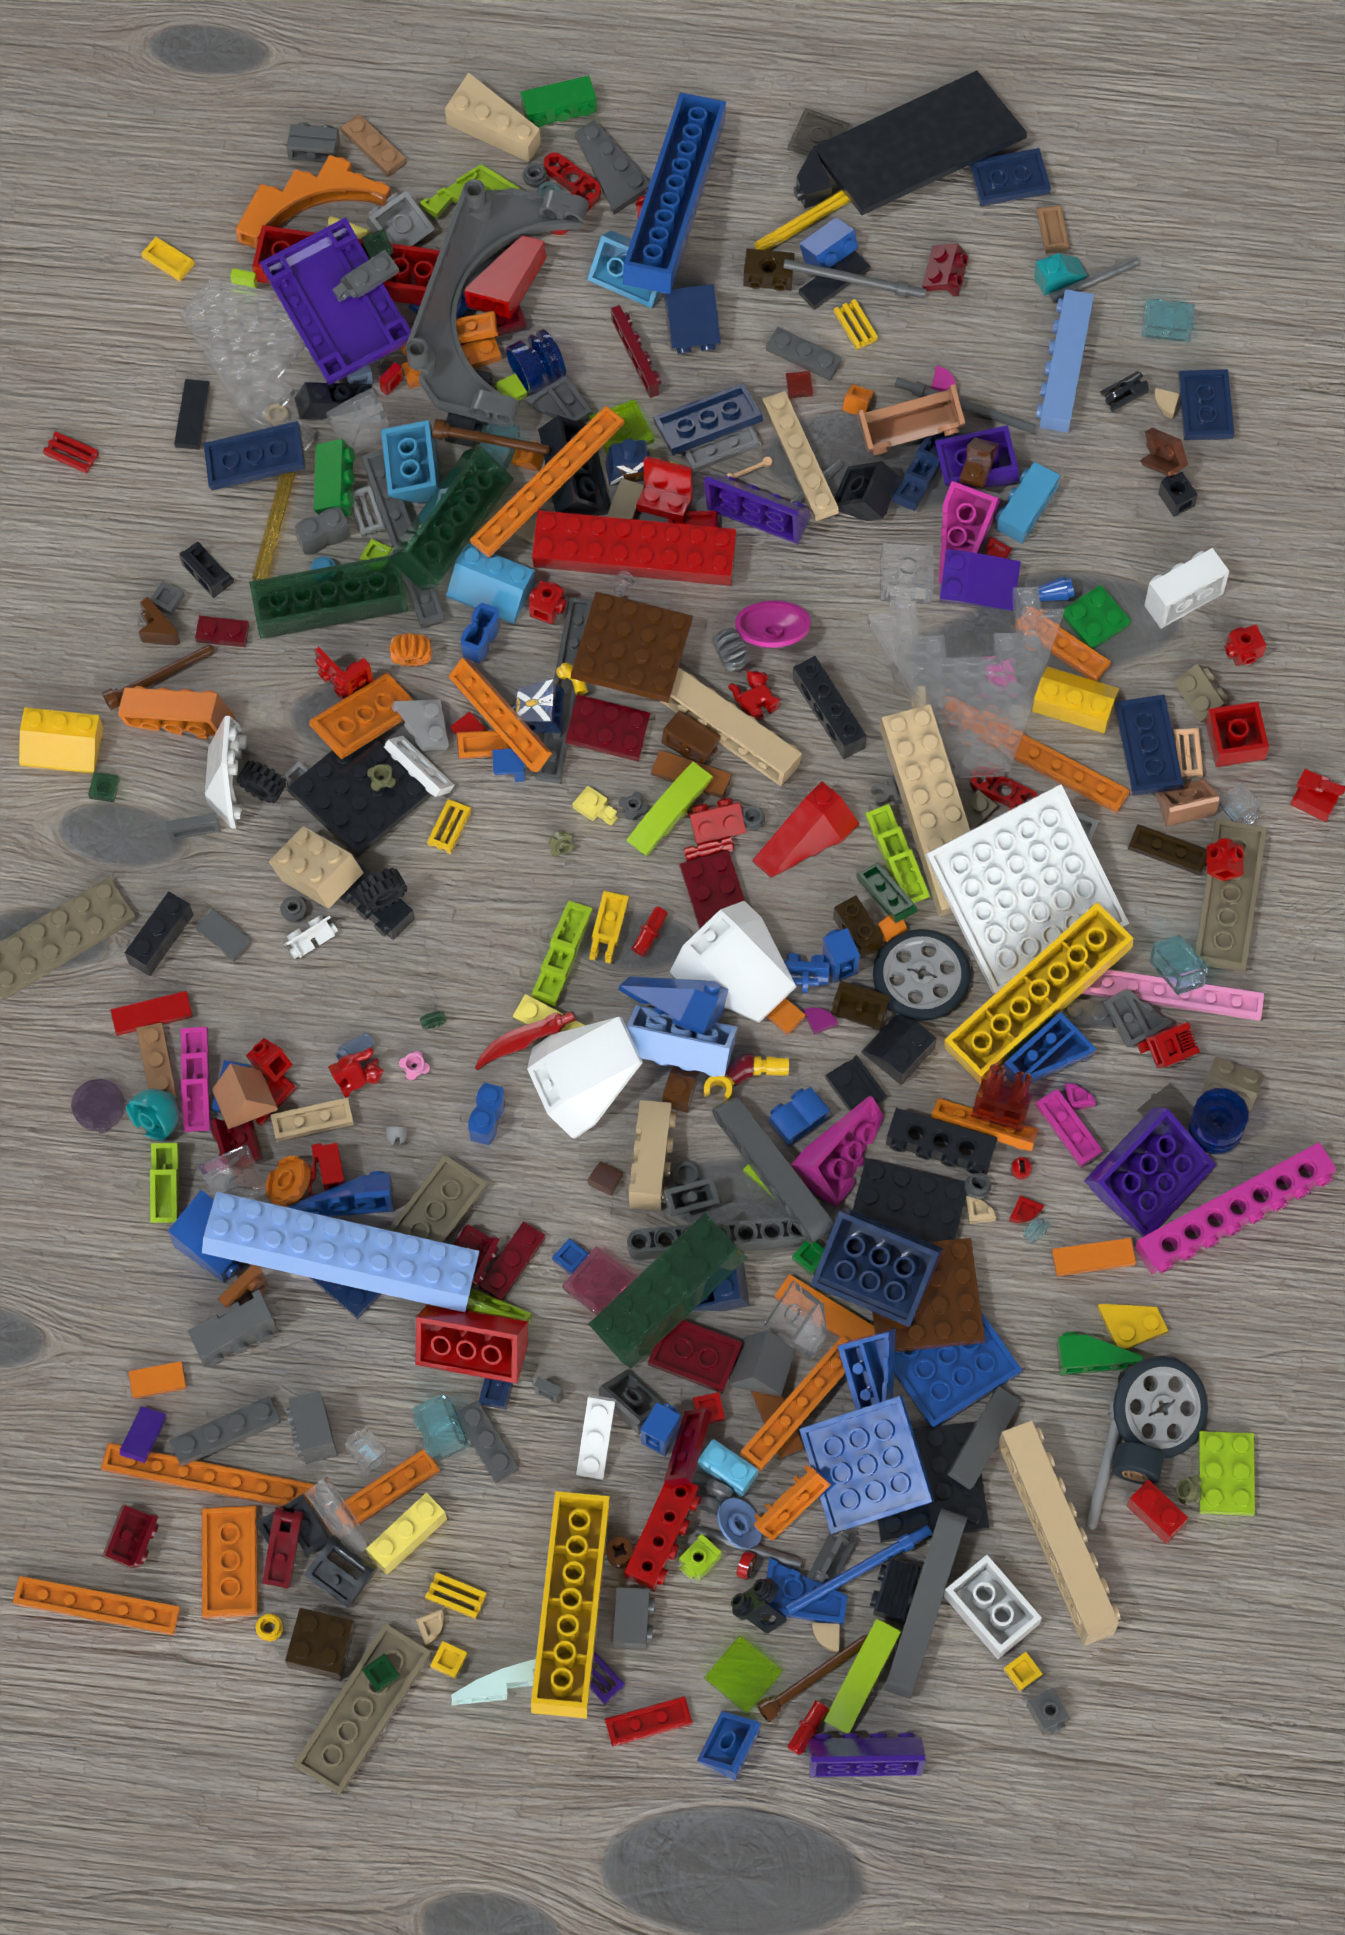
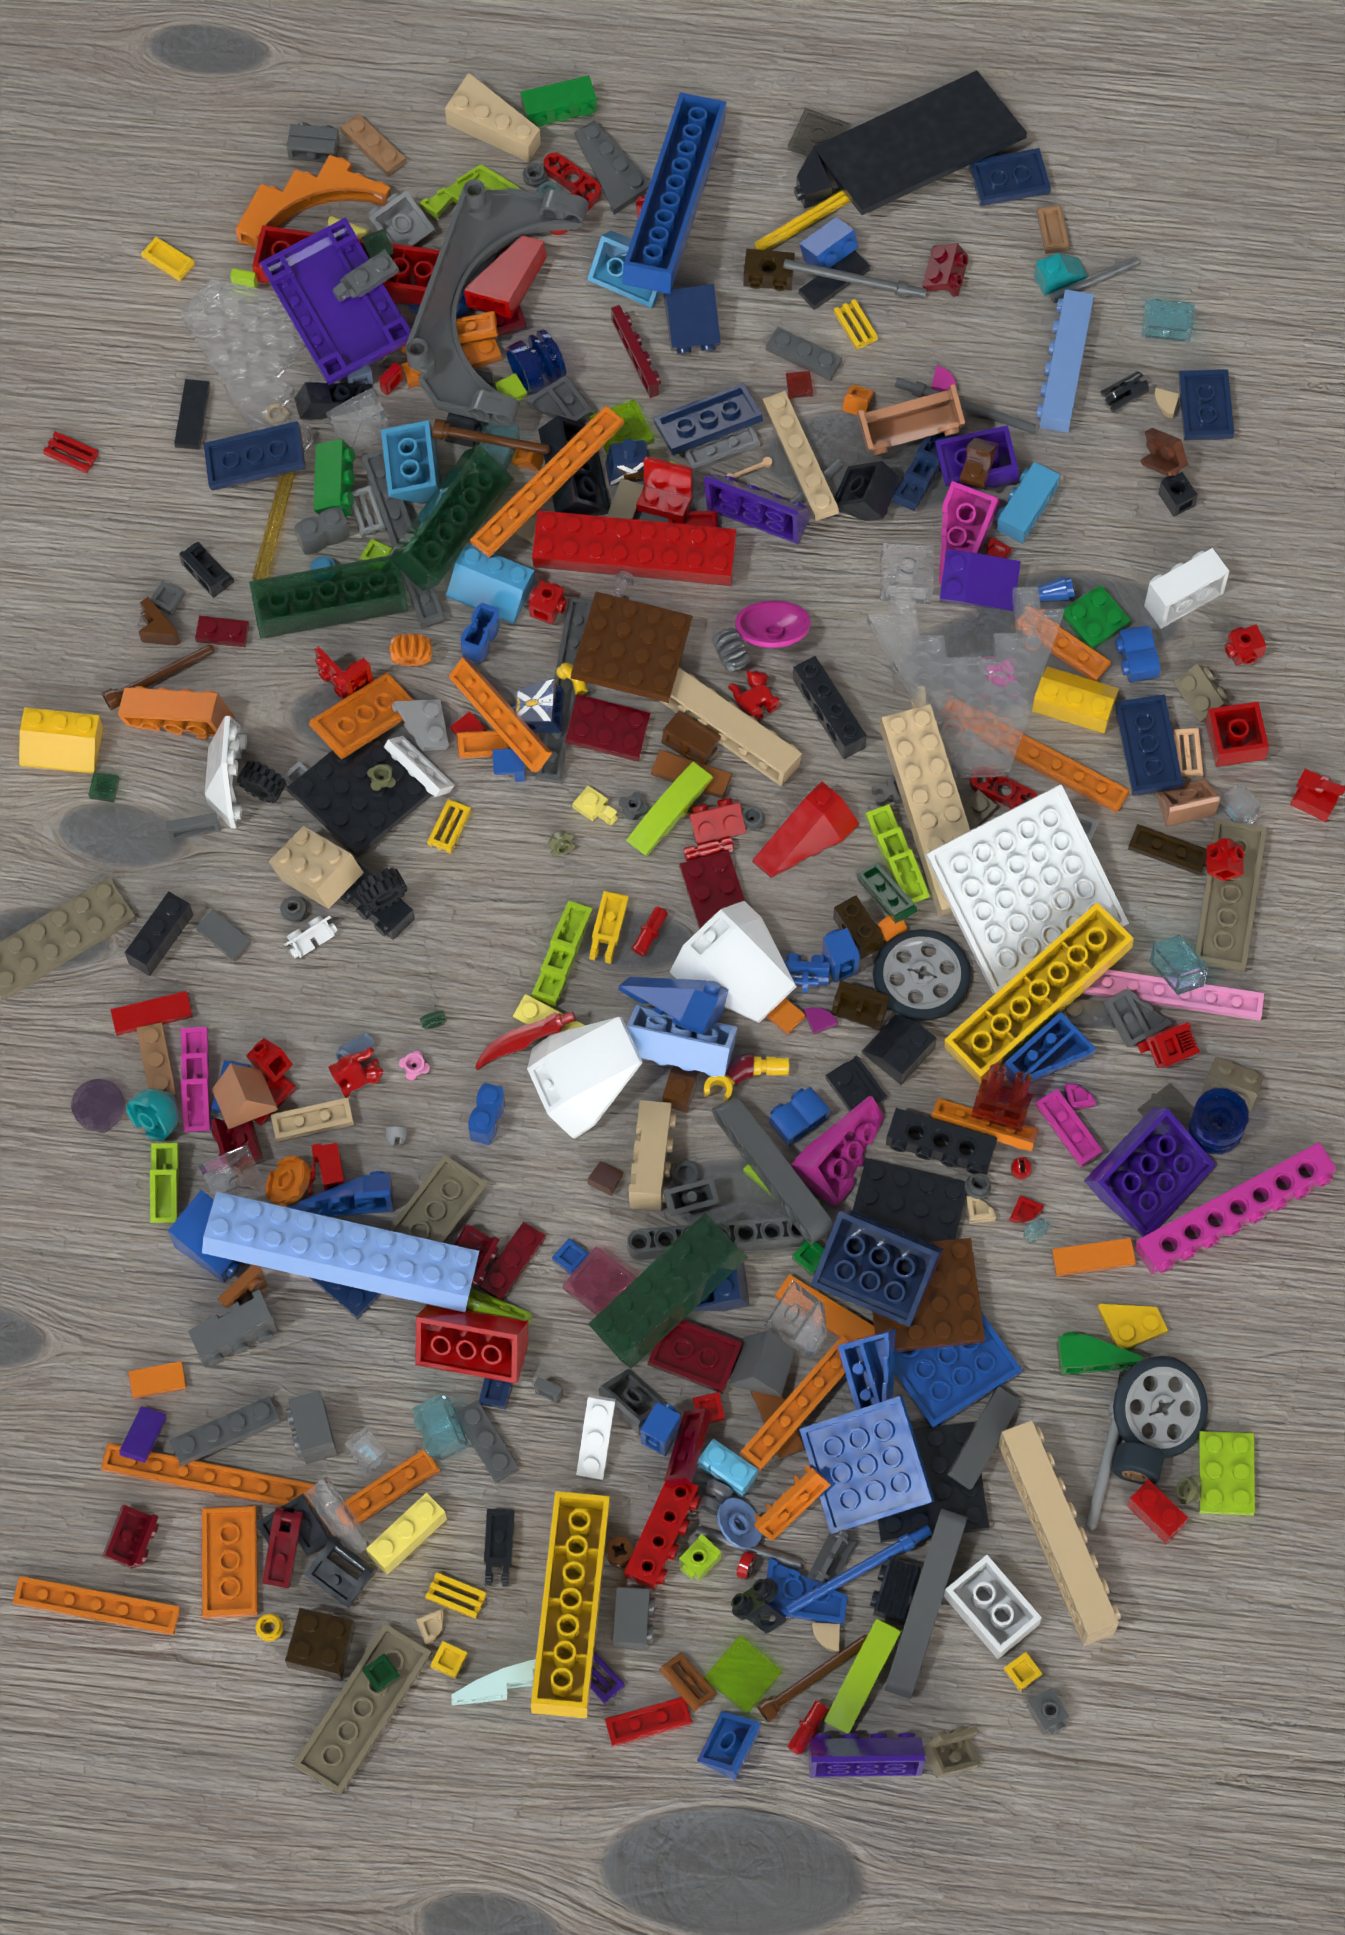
none -> black hinge [484,1509,515,1587]
none -> dark orange tile [659,1652,717,1712]
none -> dark tan bracket [924,1726,981,1778]
none -> blue brick [1115,625,1161,682]

